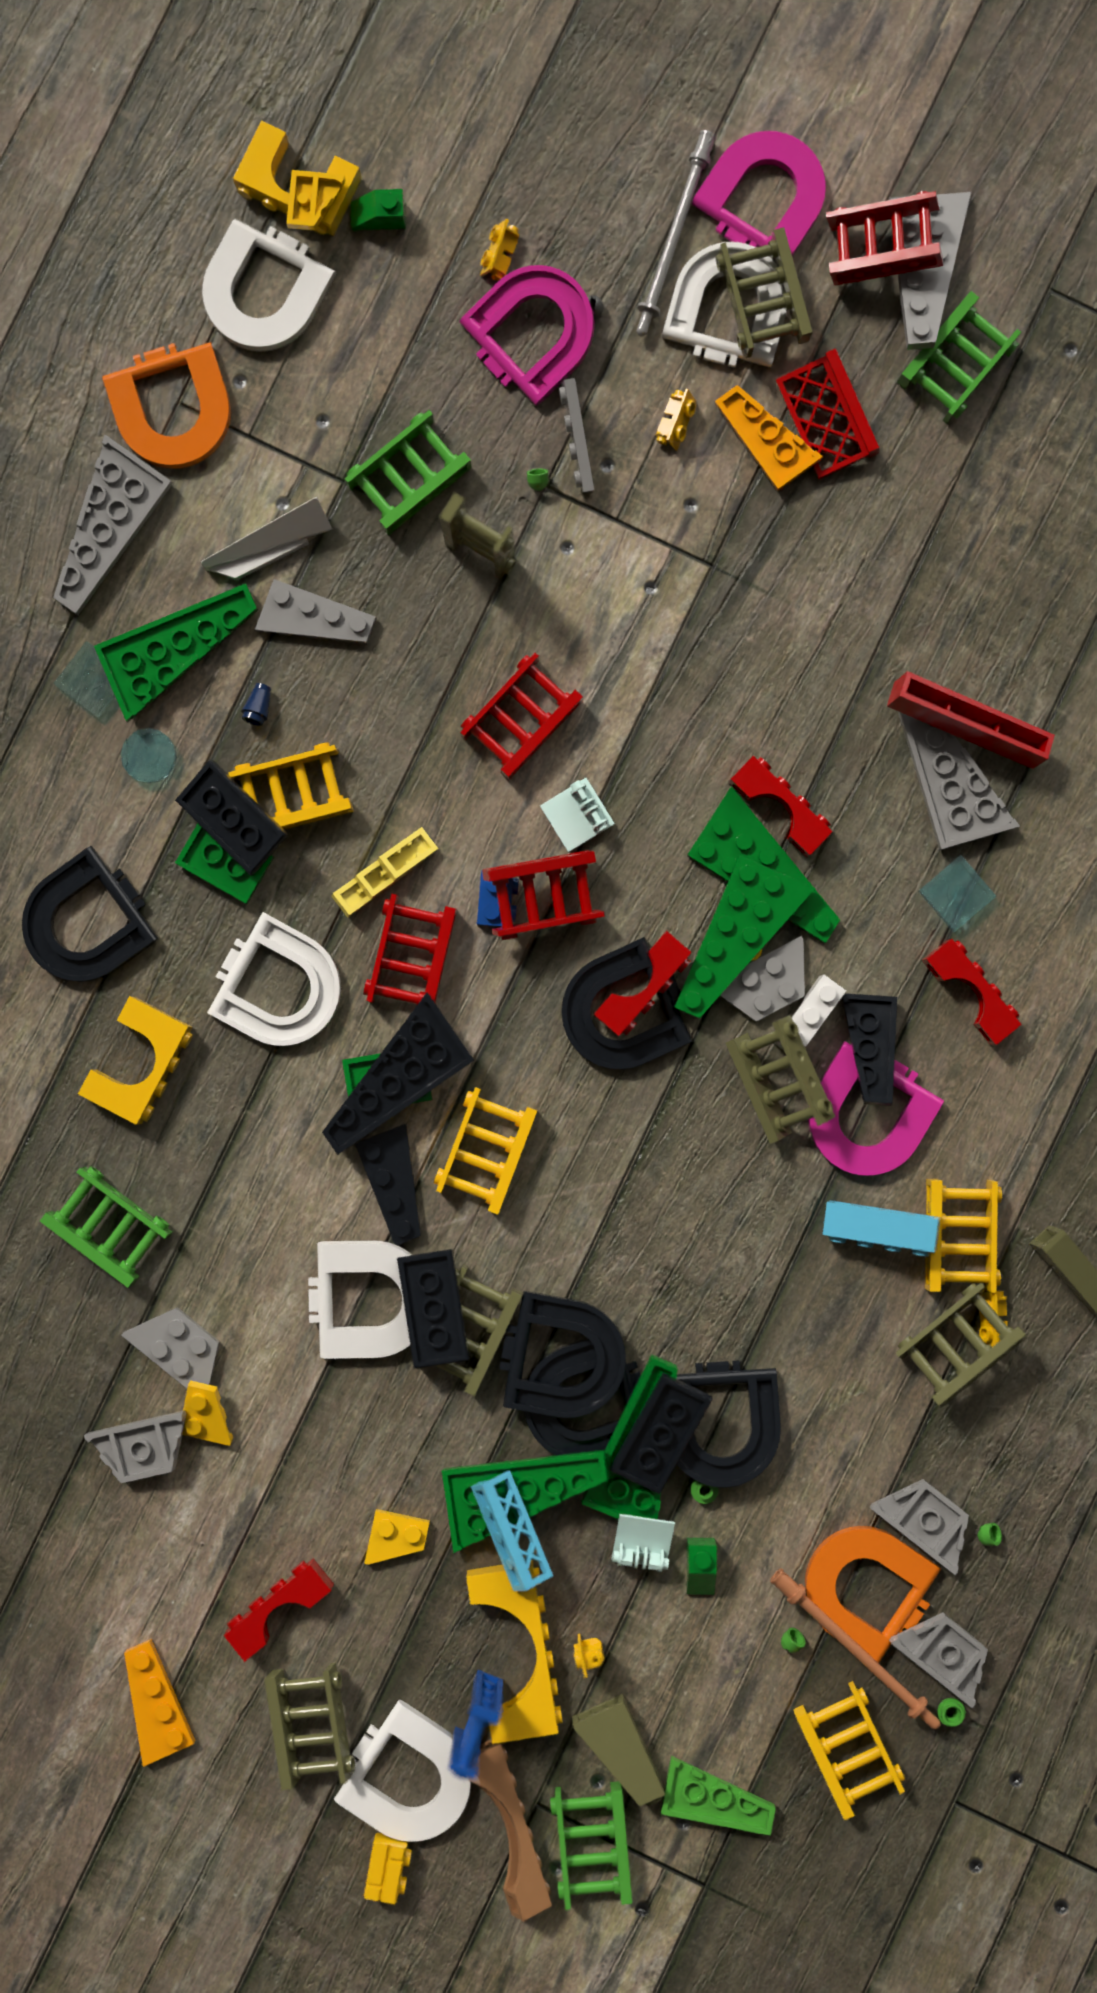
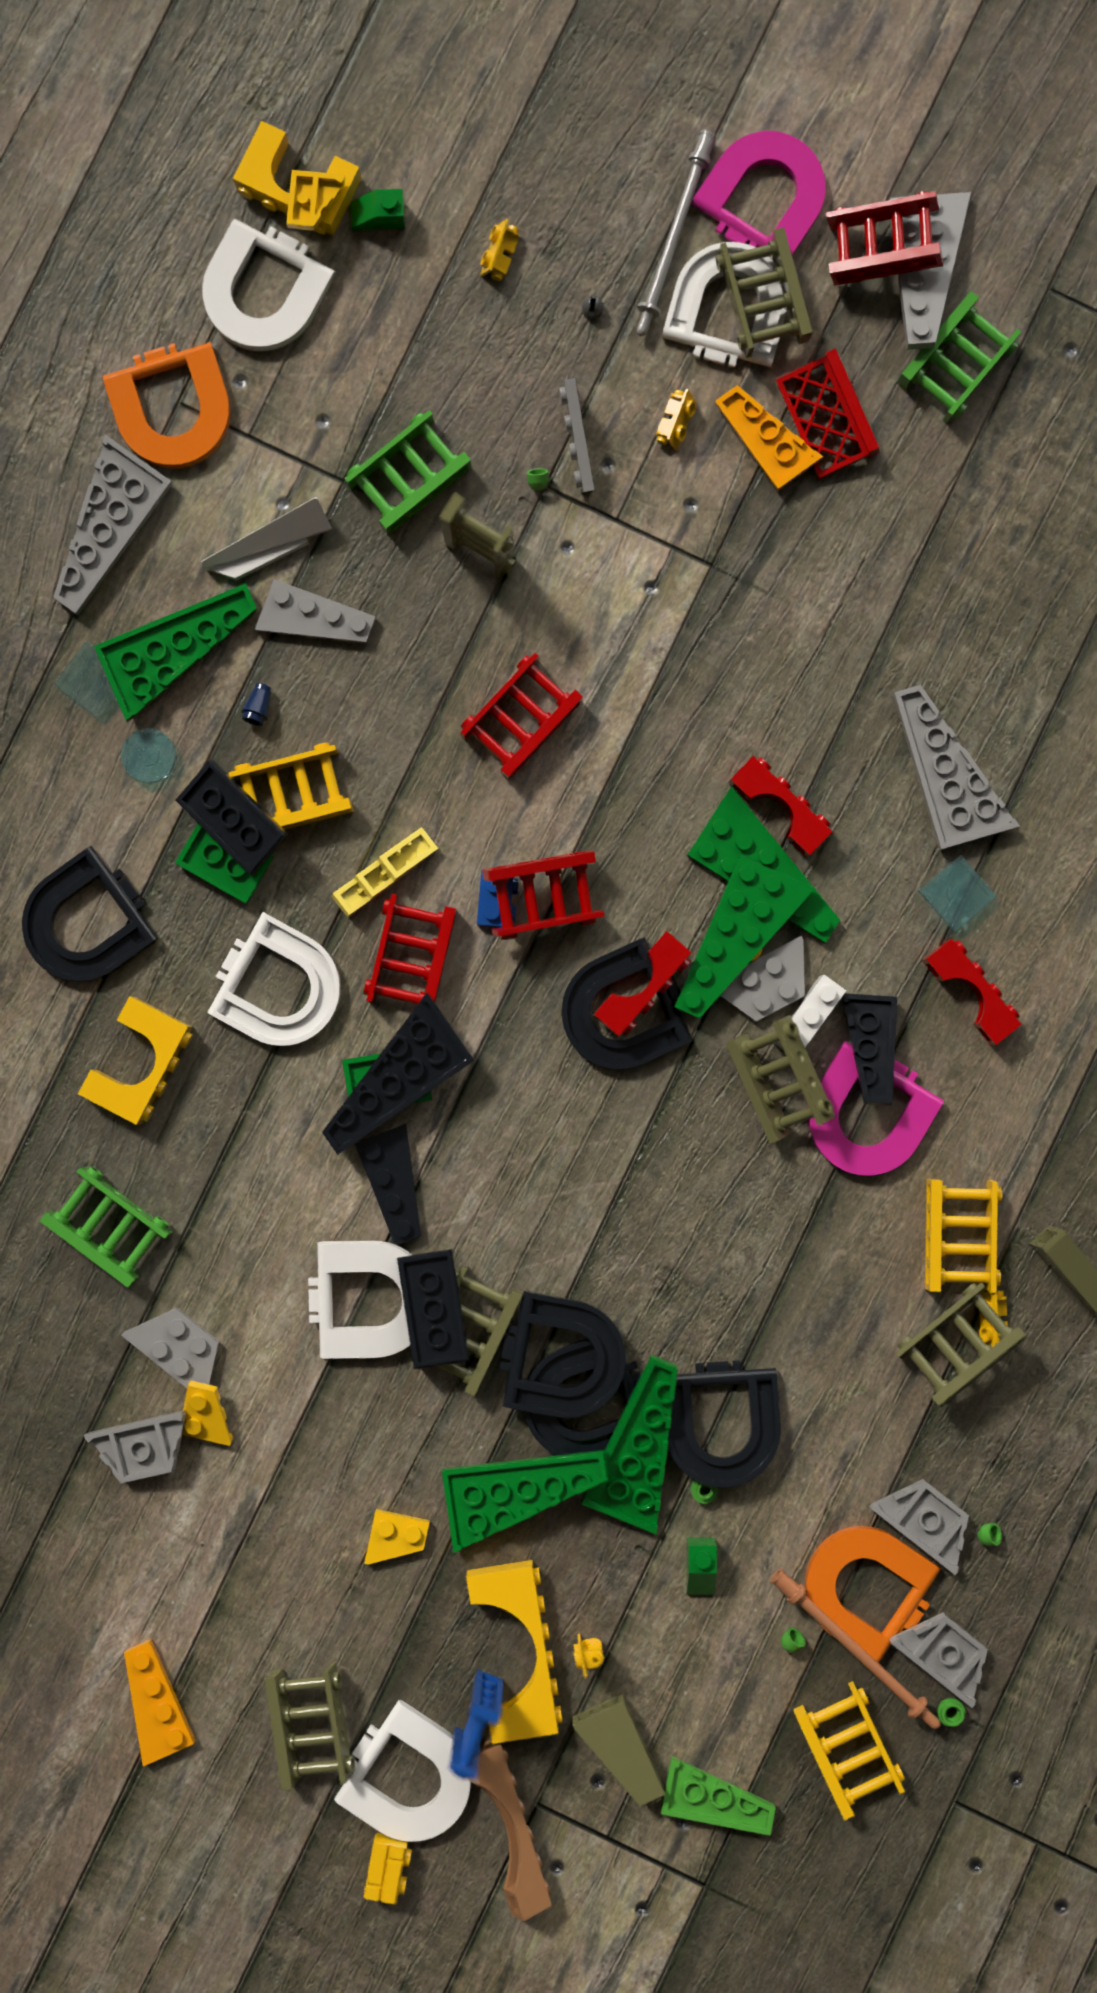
red arch [224,1558,334,1662] -> none
yellow fence [434,1087,537,1215] -> none
dark pink piece [460,265,594,406] -> none
medium azure fence [471,1471,553,1591] -> none
light aqua hinge [540,778,615,852] -> none
bright green fence [550,1781,632,1910] -> none
black tile [610,1373,713,1494] -> none
light aqua hinge [611,1514,675,1572] -> none
medium azure brick [823,1200,941,1256] -> none
red brick [887,671,1055,769] -> none

